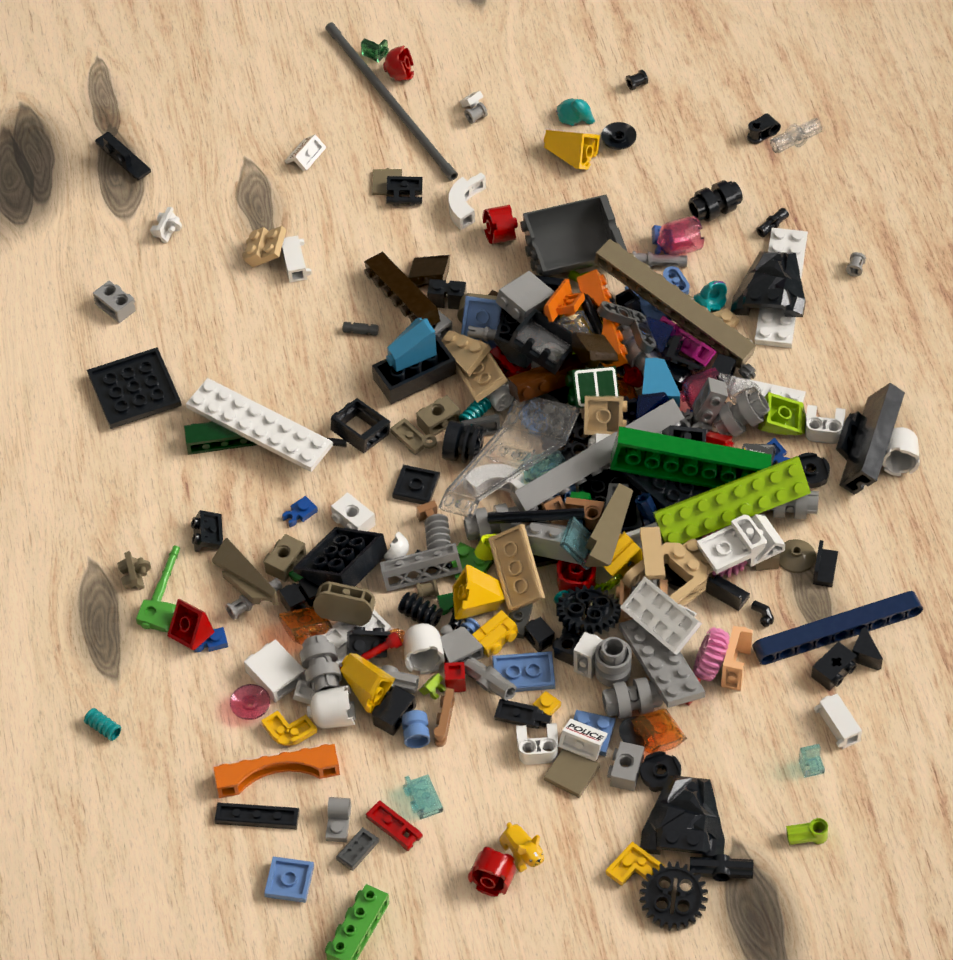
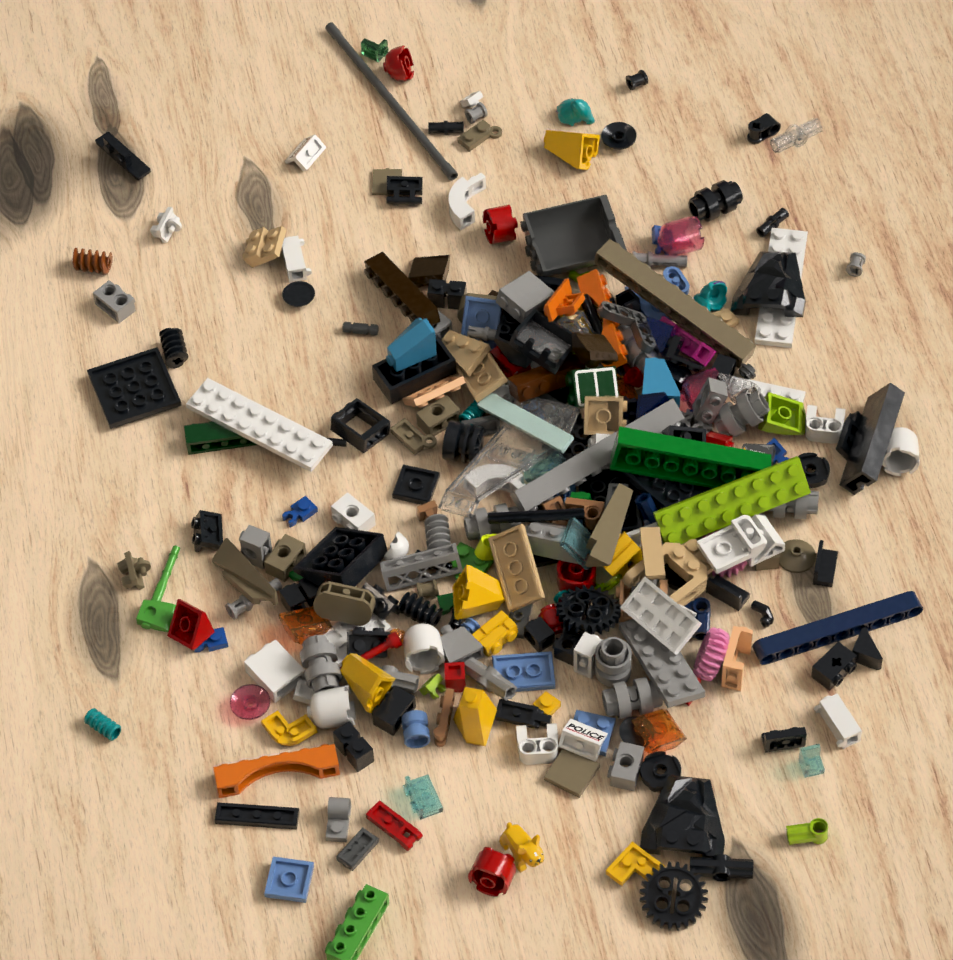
none -> dark orange piece [73,248,113,274]
none -> black piece [159,328,189,369]
none -> light grey brick [239,525,272,569]
none -> black piece [282,281,315,307]
none -> black piece [333,721,374,772]
none -> black bracket [362,582,400,620]
none -> light nougat plate [402,375,466,408]
none -> black pin [428,120,464,135]
none -> yellow slope [453,687,497,747]
none -> dark tan hinge [457,120,502,152]
none -> light aqua tile [477,393,574,453]
none -> red head [538,604,563,635]
none -> dark blue piece [684,597,711,640]
none -> black bracket [761,727,807,753]

